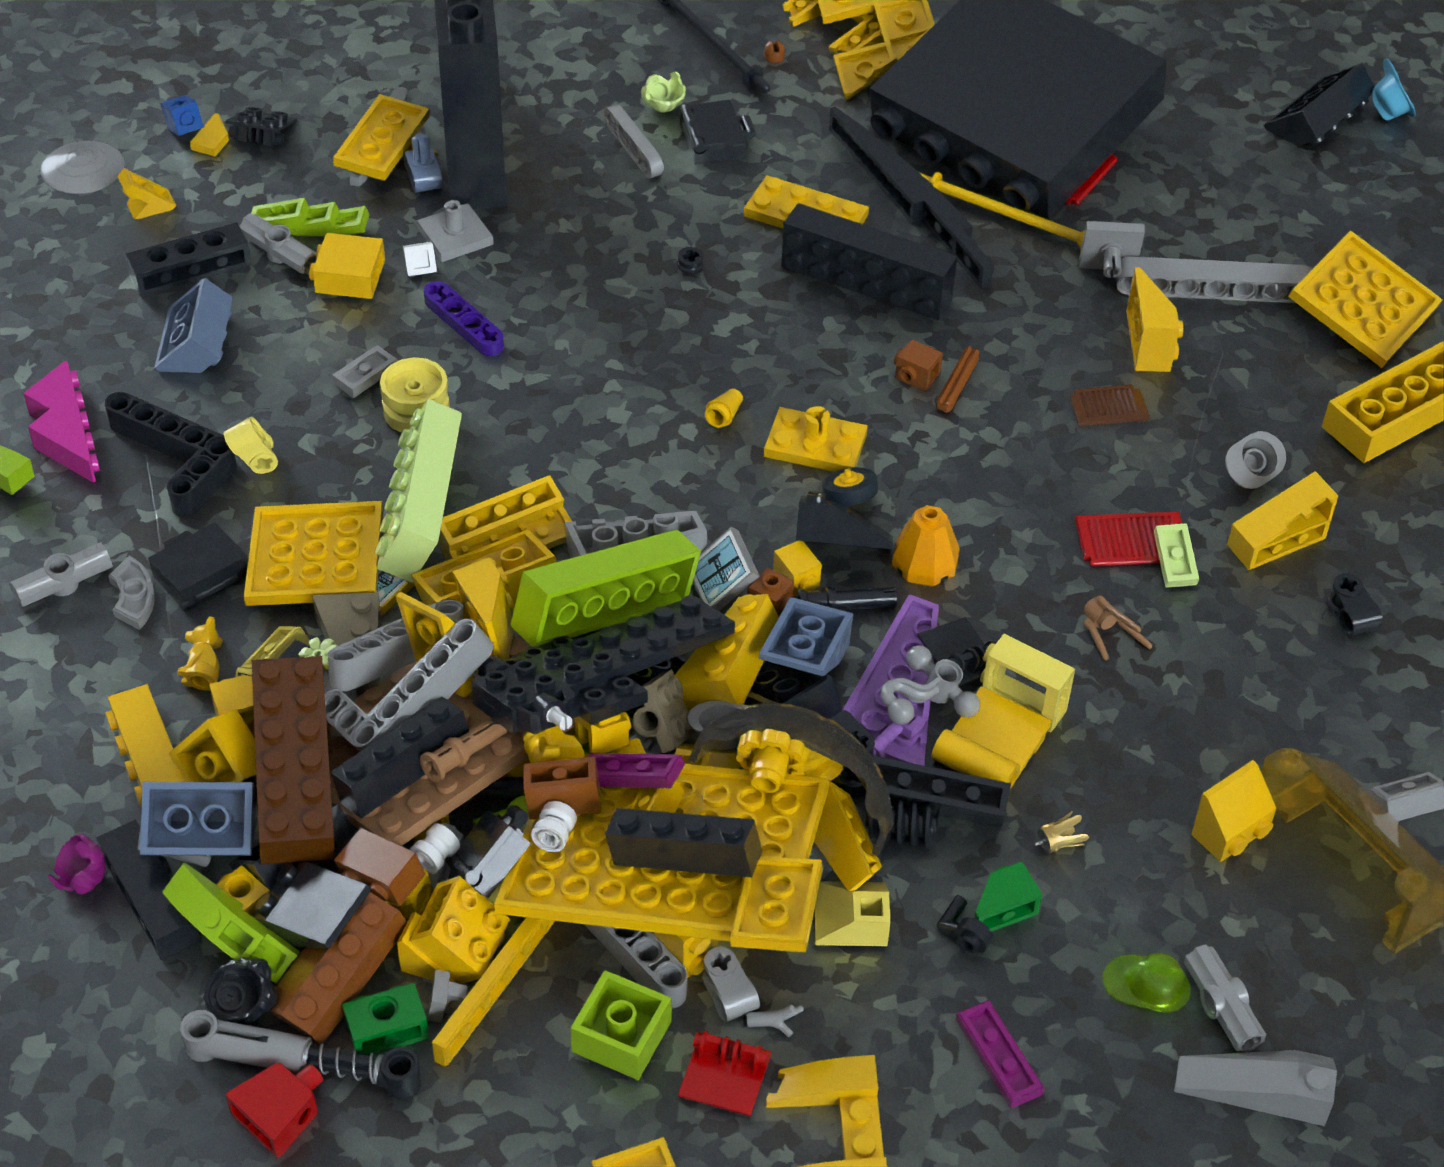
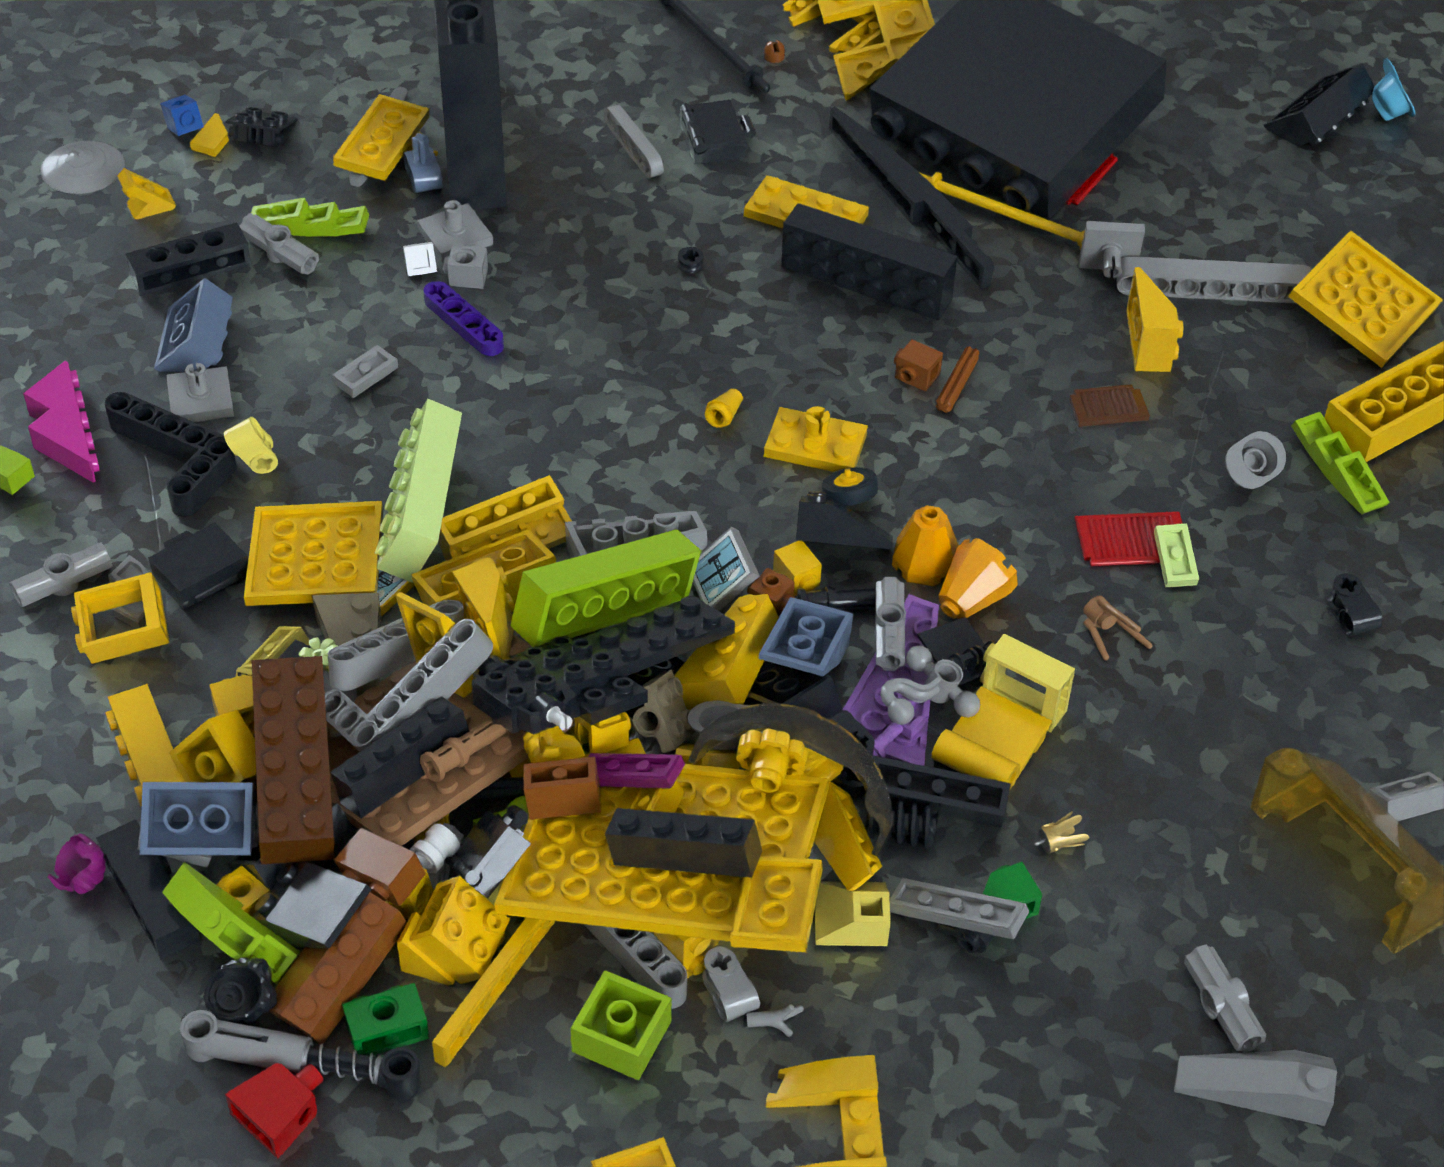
yellow animal [177,616,223,691] -> none
yellow brick [309,233,385,299] -> none
light yellow wheel [380,357,450,433] -> none
light grey tile [427,970,467,1023] -> none
white wheel [531,801,577,852] -> none
yellowish green hair [641,71,686,113] -> none
red hinge [678,1030,772,1117] -> none
magenta tile [956,1000,1045,1109] -> none
clear neon green piece [1103,952,1190,1013] -> none
yellow slope [1191,760,1276,862] -> none
yellow wedge [1227,471,1338,570] -> none
none -> yellow window [71,572,170,664]
none -> light grey tile [166,363,234,422]
none -> light grey brick [443,245,488,289]
none -> light grey piece [874,577,906,671]
none -> light grey tile [889,878,1029,940]
none -> light orange cone [939,538,1018,619]
none -> lime slope [1291,411,1390,514]

